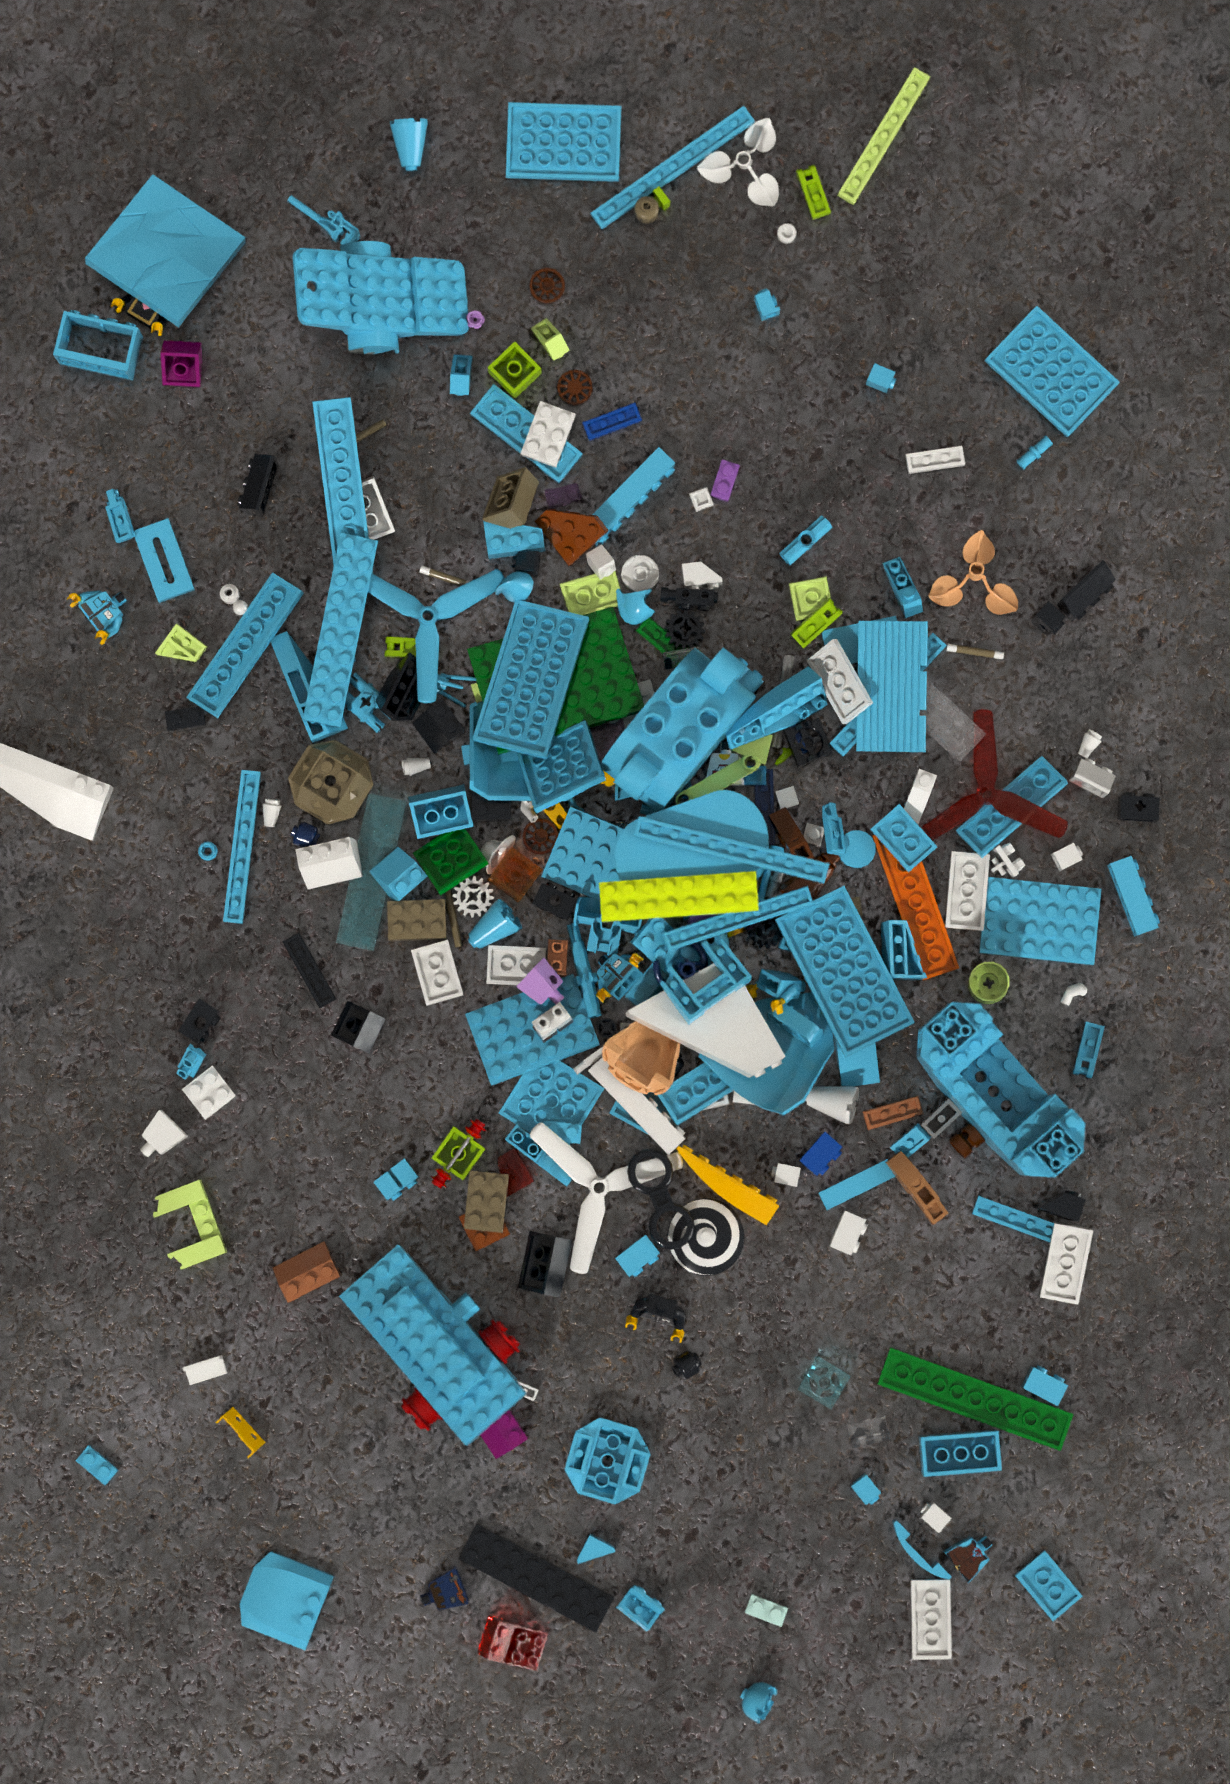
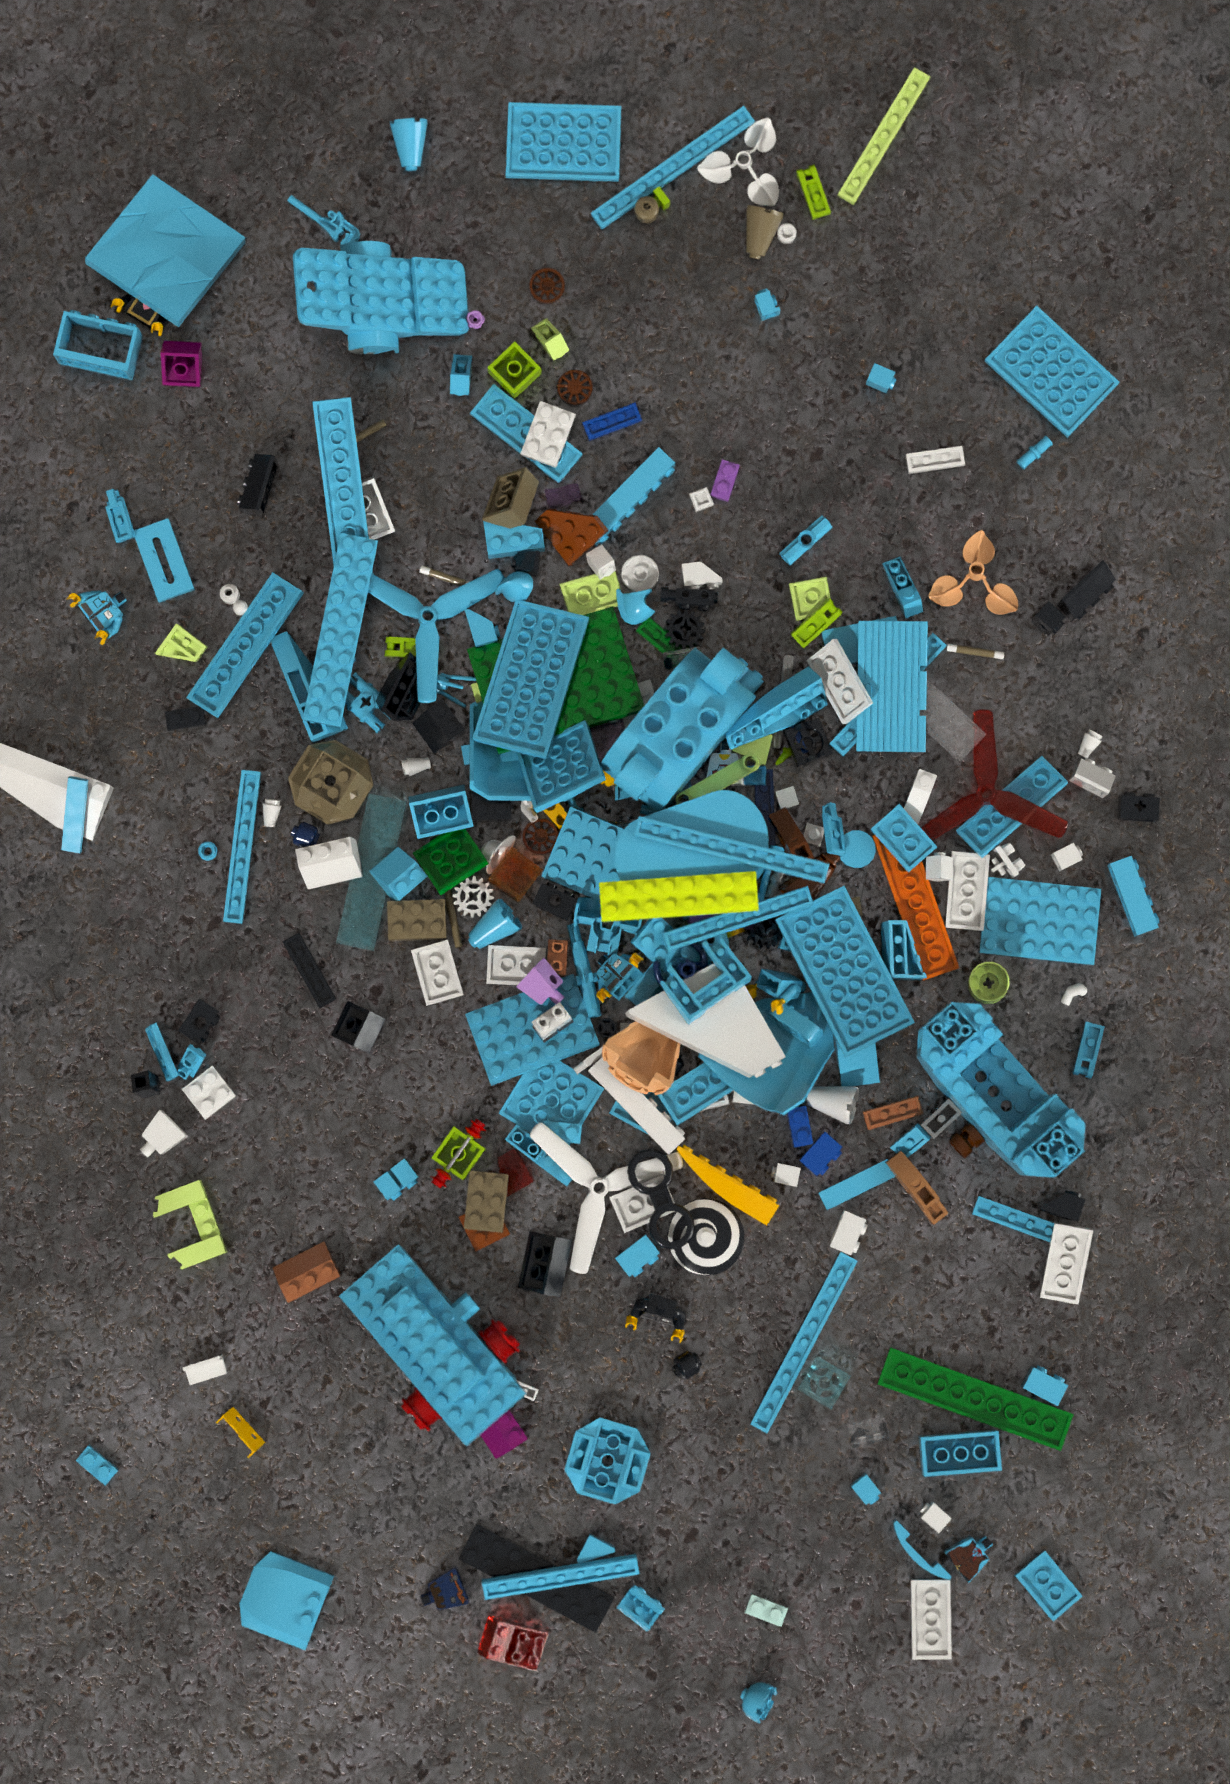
none -> medium azure tile [61,776,89,854]
none -> black brick [131,1070,160,1098]
none -> medium azure tile [145,1023,179,1082]
none -> medium azure slope [465,609,500,648]
none -> medium azure tile [482,1554,639,1600]
none -> white plate [609,1174,675,1233]
none -> dark tan cone [746,205,784,260]
none -> medium azure plate [750,1252,858,1433]
none -> blue brick [787,1106,813,1148]
none -> white brick [926,852,953,882]

